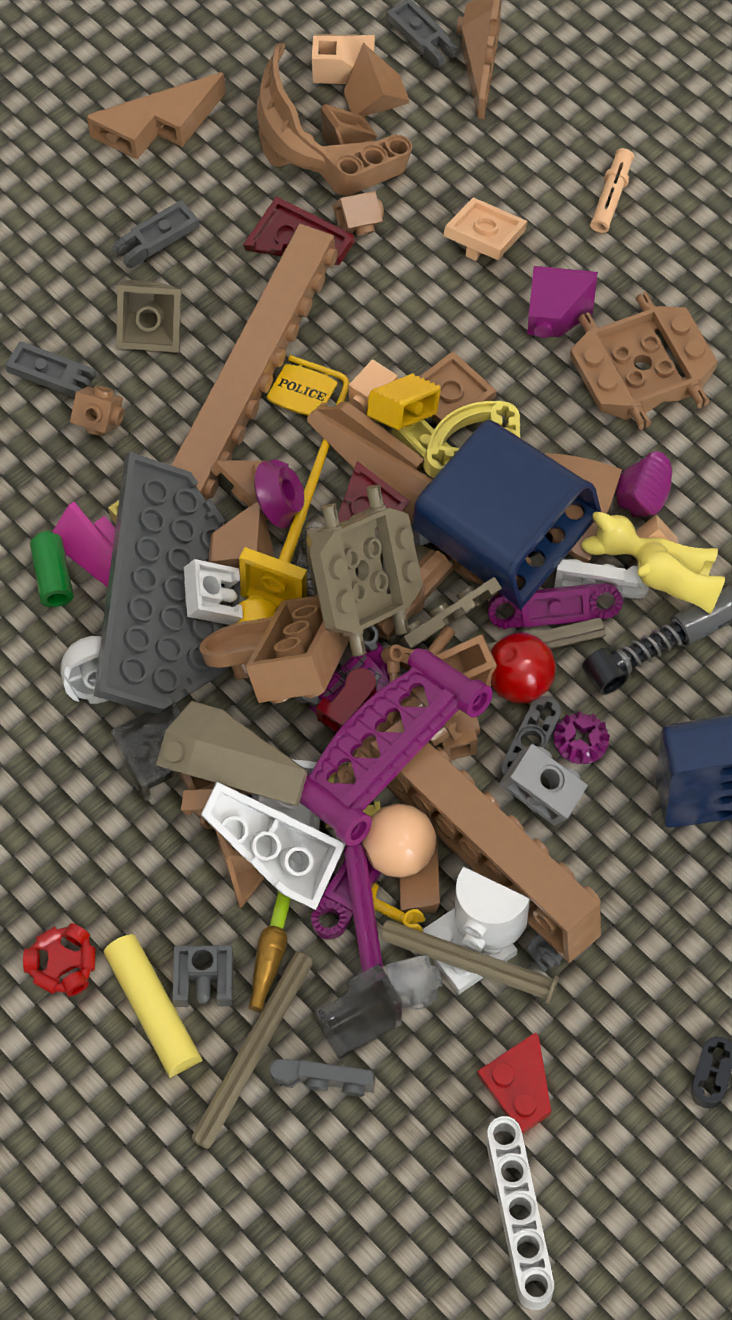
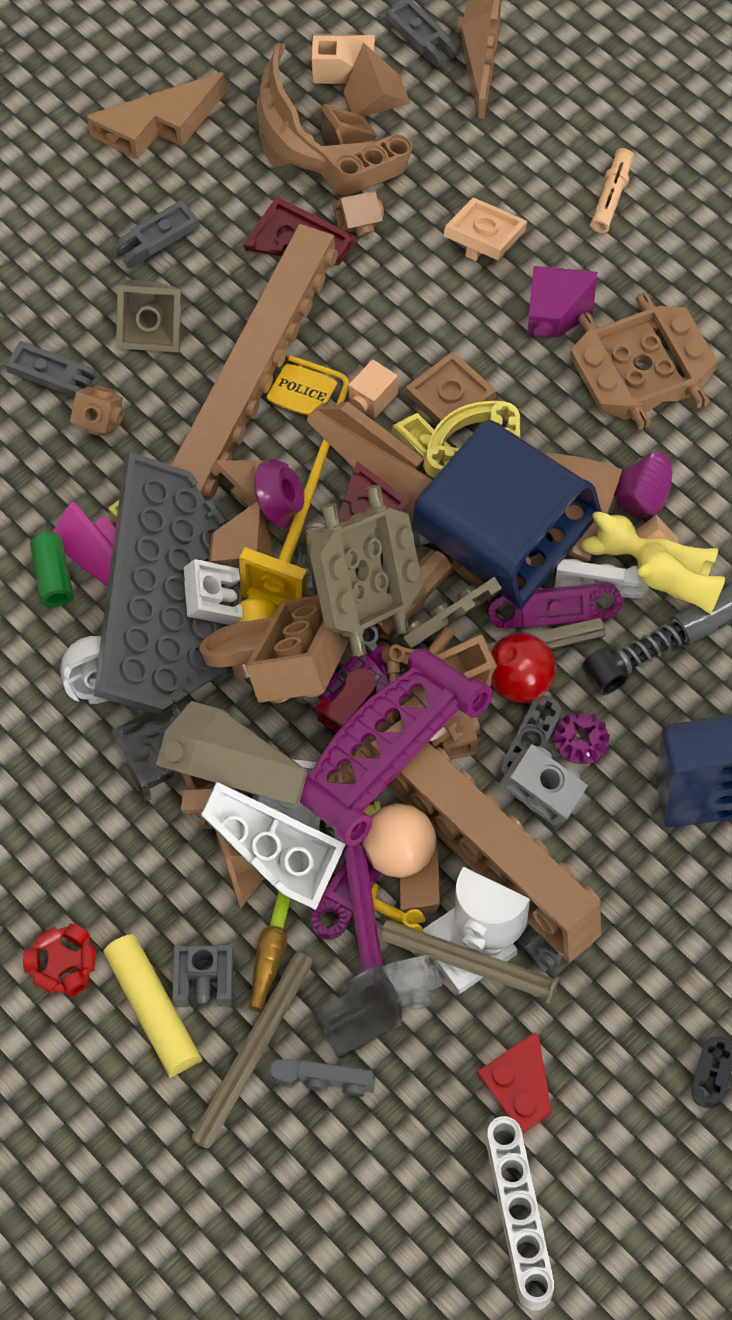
yellow brick [367,373,441,431] -> none

